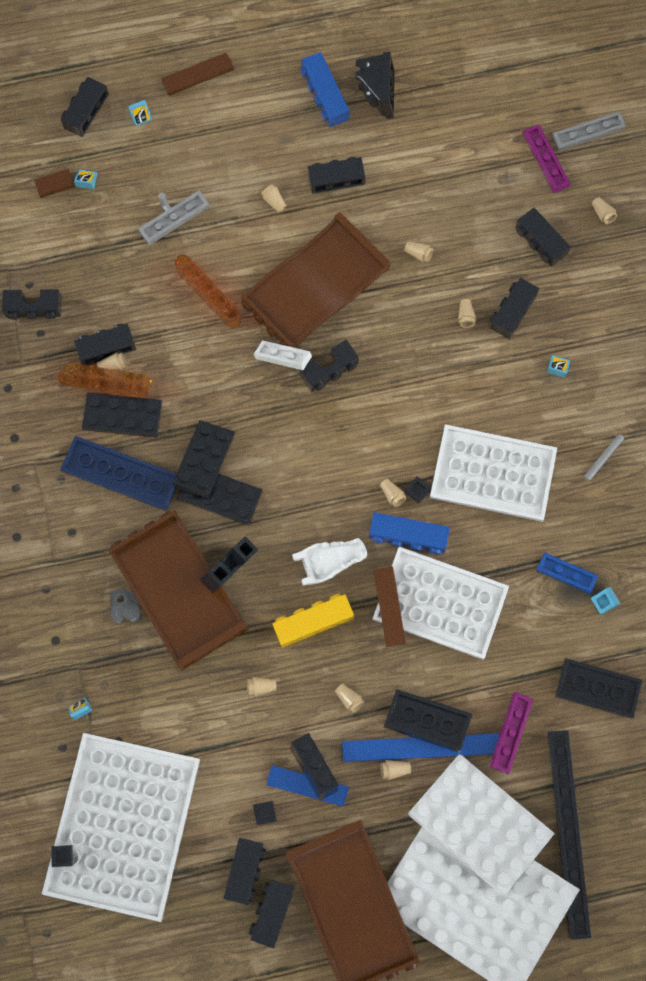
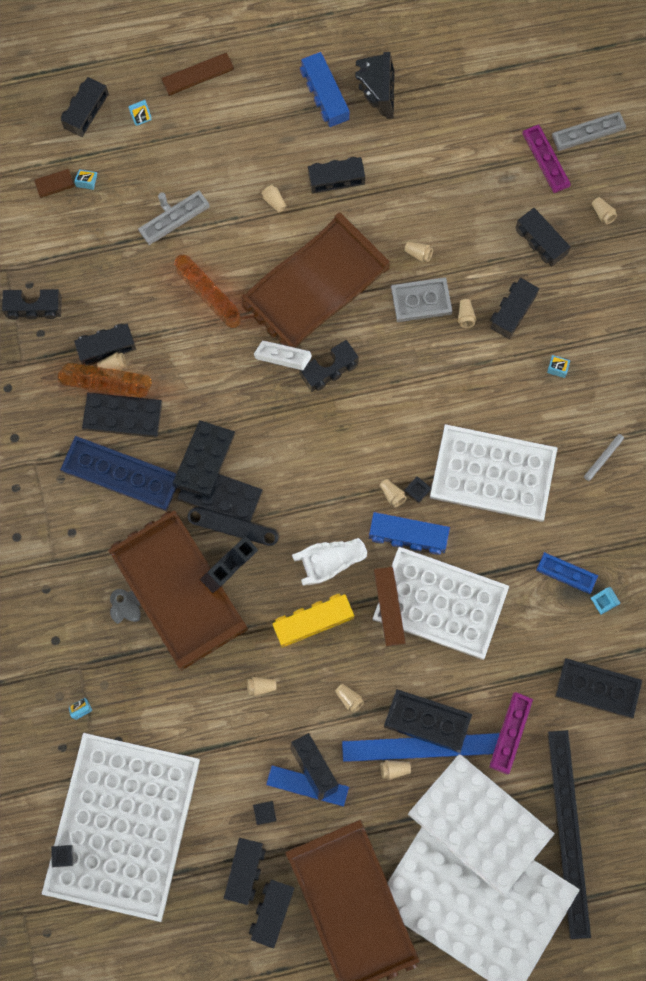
none -> black piece [188,507,280,546]
none -> light grey plate [391,277,452,322]

